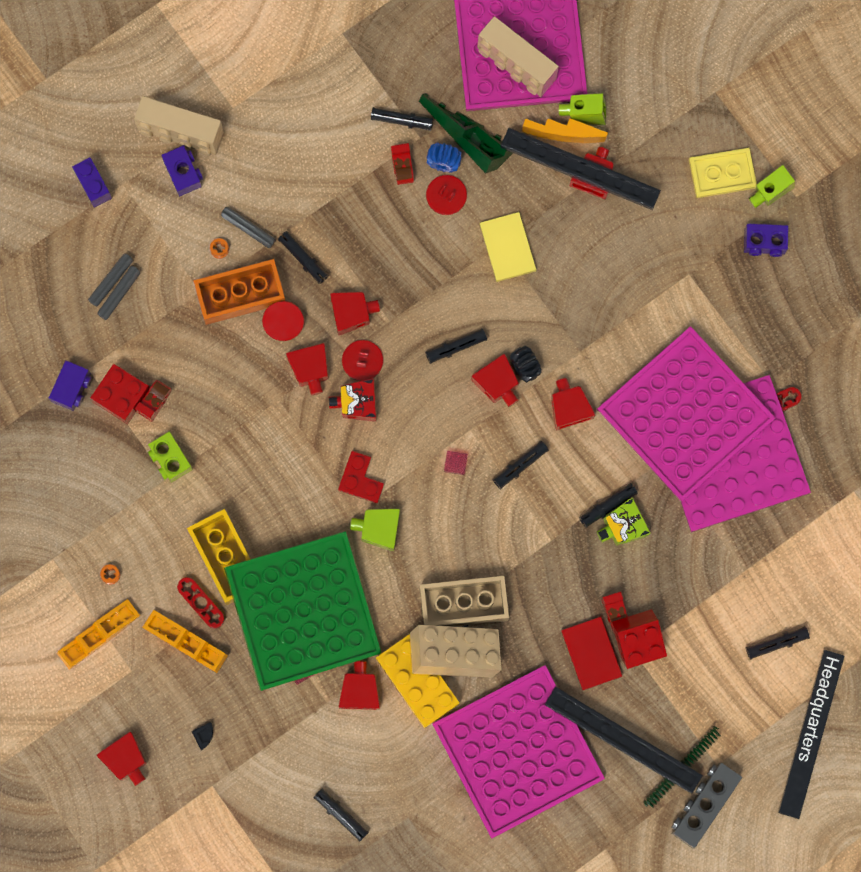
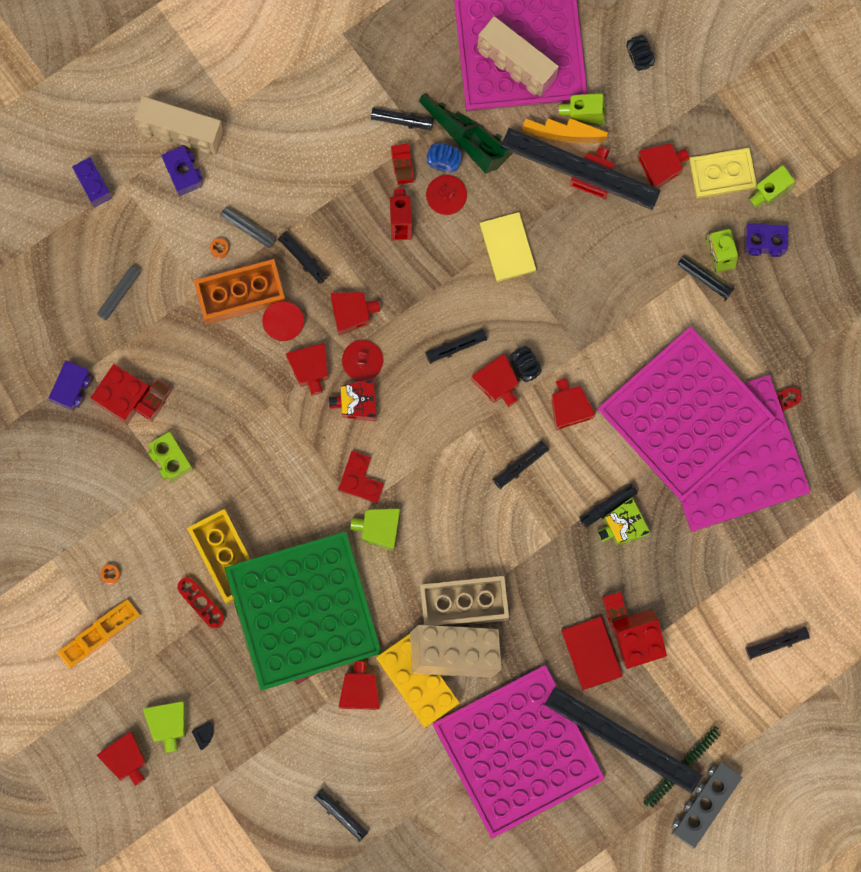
dark grey axle [88,253,133,307] -> none
light orange slope [142,610,228,673] -> none
clear pink plate [444,451,468,475] -> none
black tile [778,650,845,819] -> none
none -> lime torso [143,701,185,753]
none -> red torso [390,188,412,241]
none -> black gear [626,35,655,71]
none -> red torso [637,144,690,189]
none -> black axle [678,256,735,302]
none -> lime torso [705,229,738,274]

